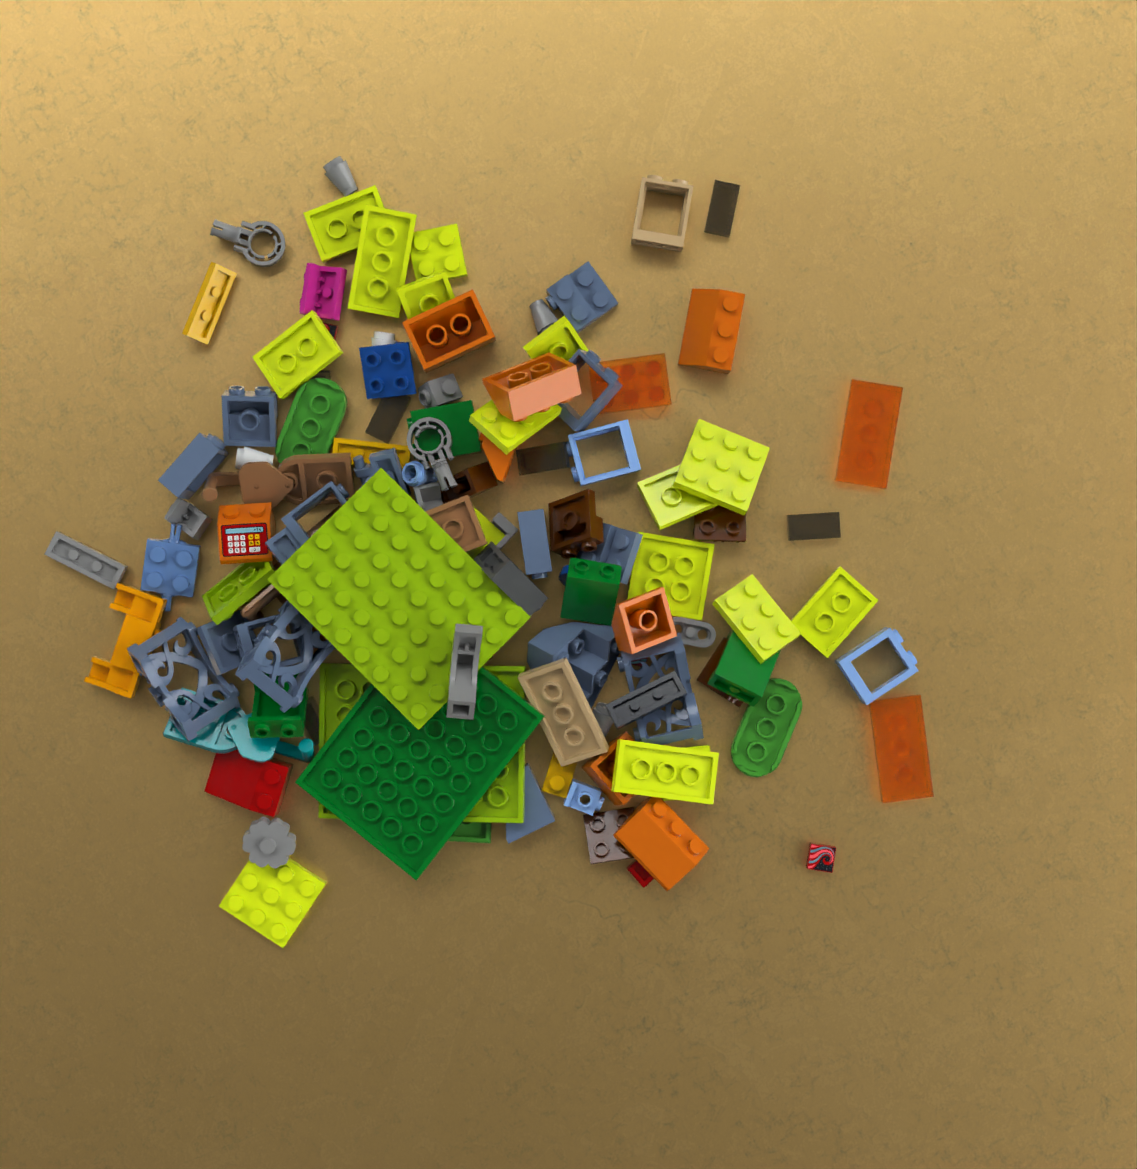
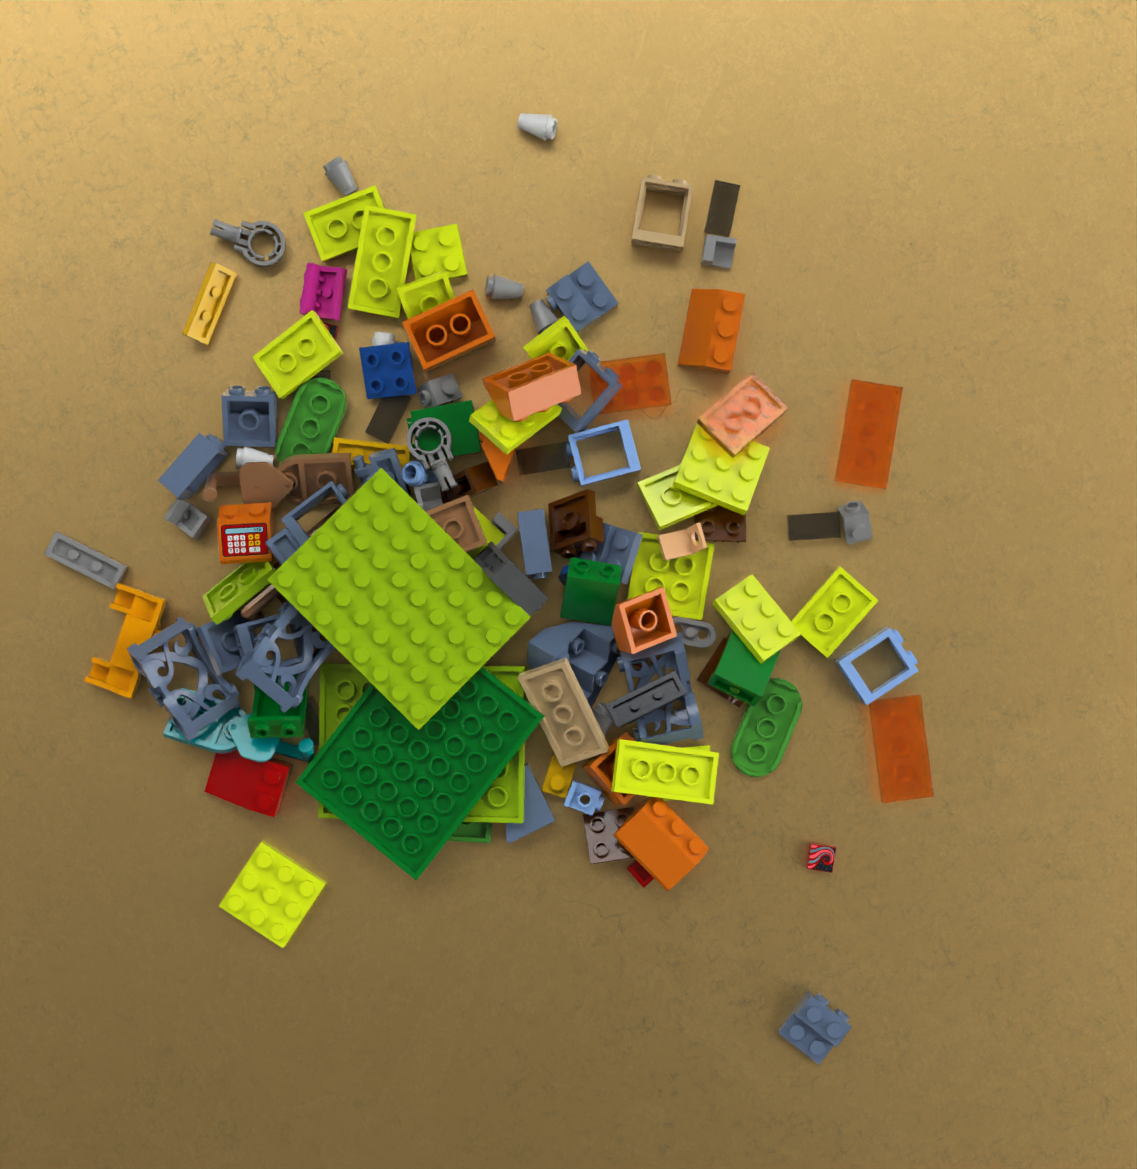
medium blue plate [140,523,201,611] -> none
light grey plant [242,817,296,868] -> none
light grey arch [446,624,483,720] -> none
none -> light grey cone [485,274,523,300]
none -> white cone [518,113,558,141]
none -> light nougat bracket [657,523,707,561]
none -> clear orange plate [697,372,789,458]
none -> light grey panel [701,234,737,269]
none -> sand blue plate [777,991,852,1064]
none -> light grey bracket [838,501,873,545]

